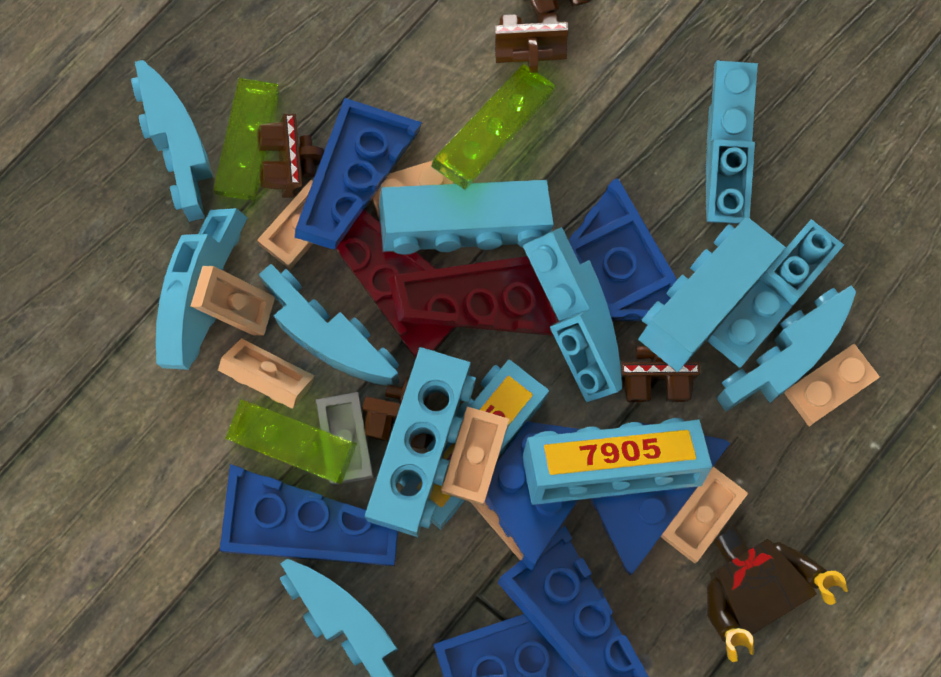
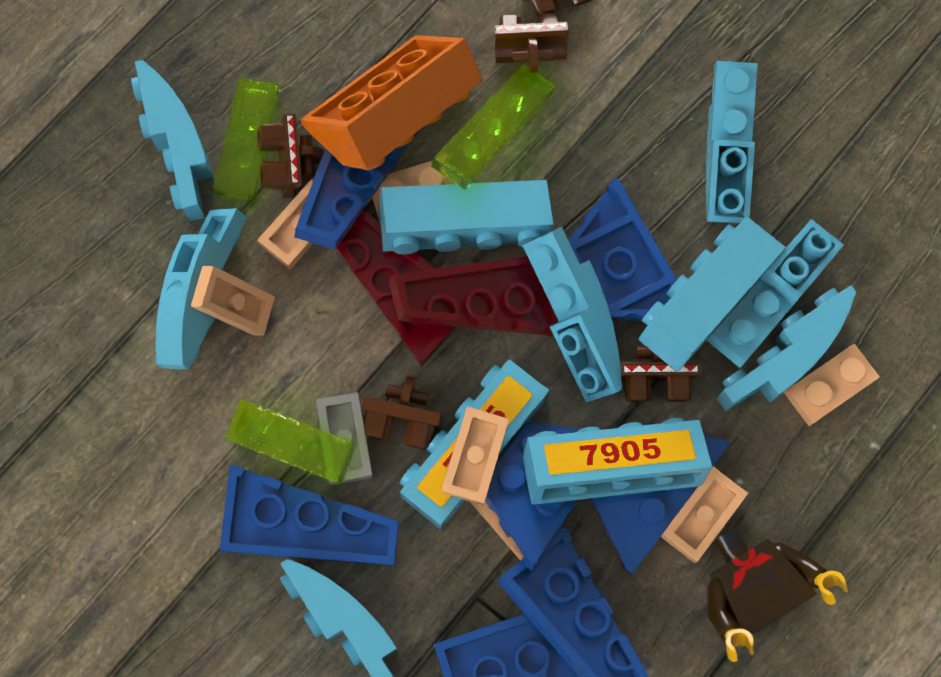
light nougat plate [218,338,315,409] -> none
medium azure slope [258,264,400,386] -> none
medium azure brick [365,347,476,537] -> none
none -> orange slope [300,35,483,170]

